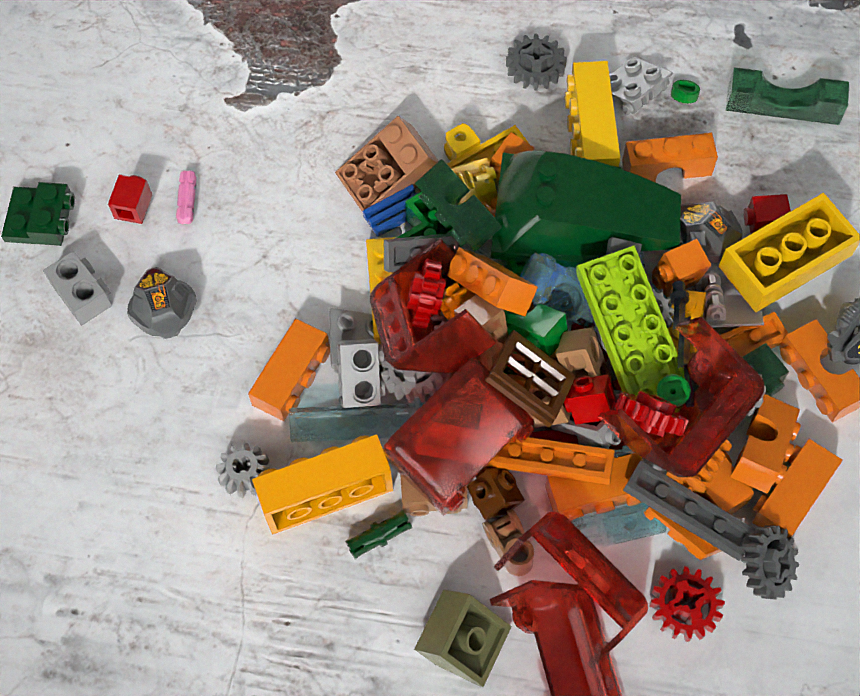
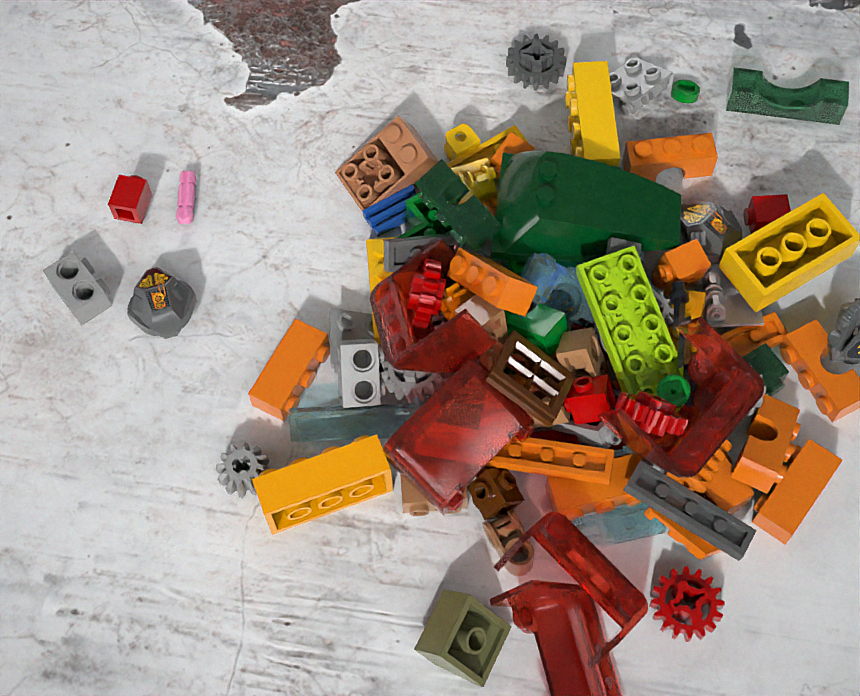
dark green plate [1,182,75,246] -> none
dark green pin [345,510,412,559] -> none
dark grey gear [741,525,799,600] -> none

